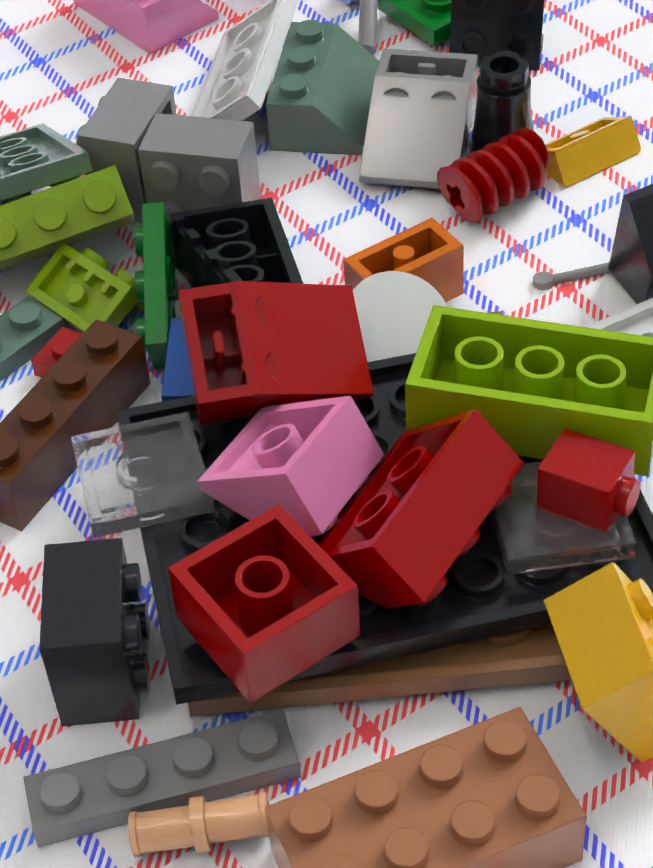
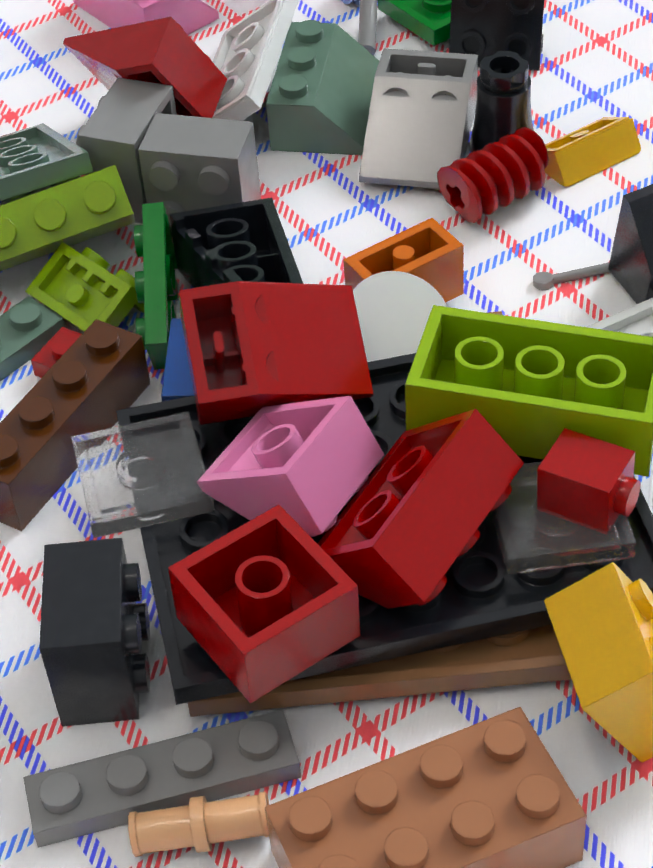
none -> red slope [63,17,227,118]

